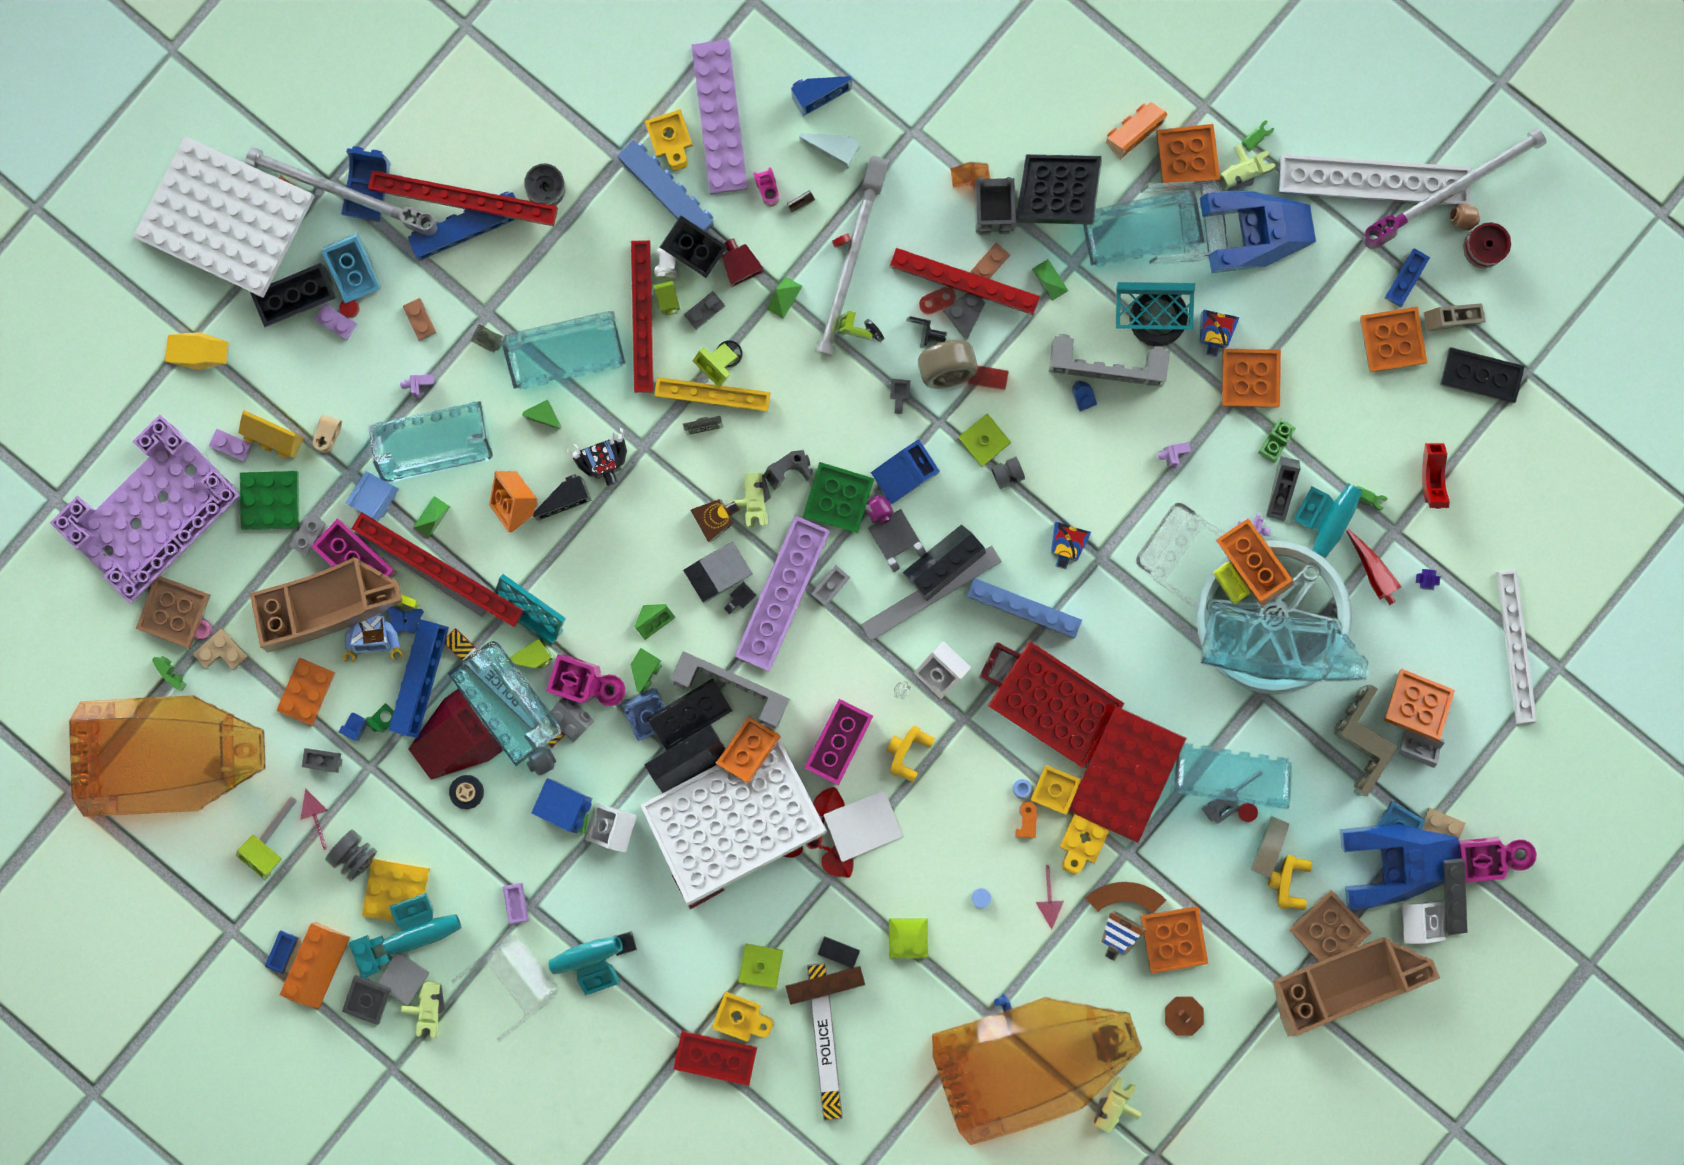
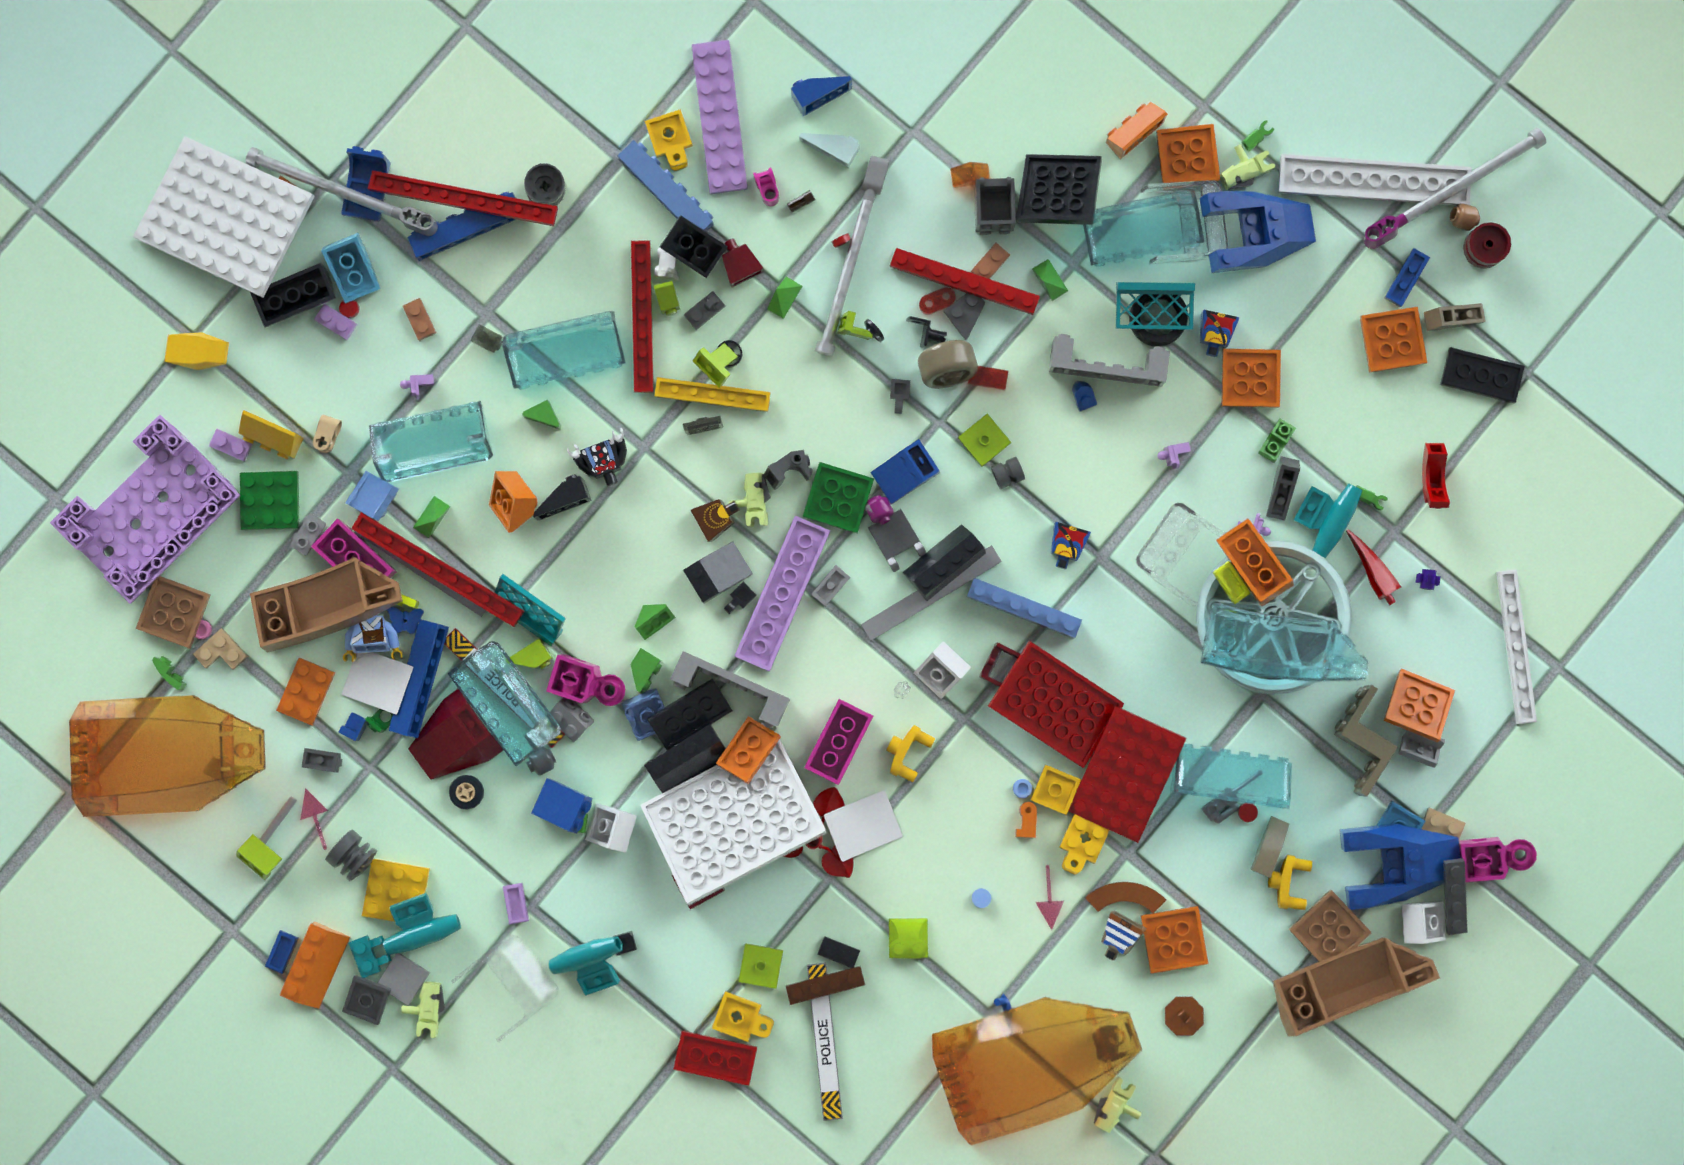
none -> white sticker [342,652,413,714]

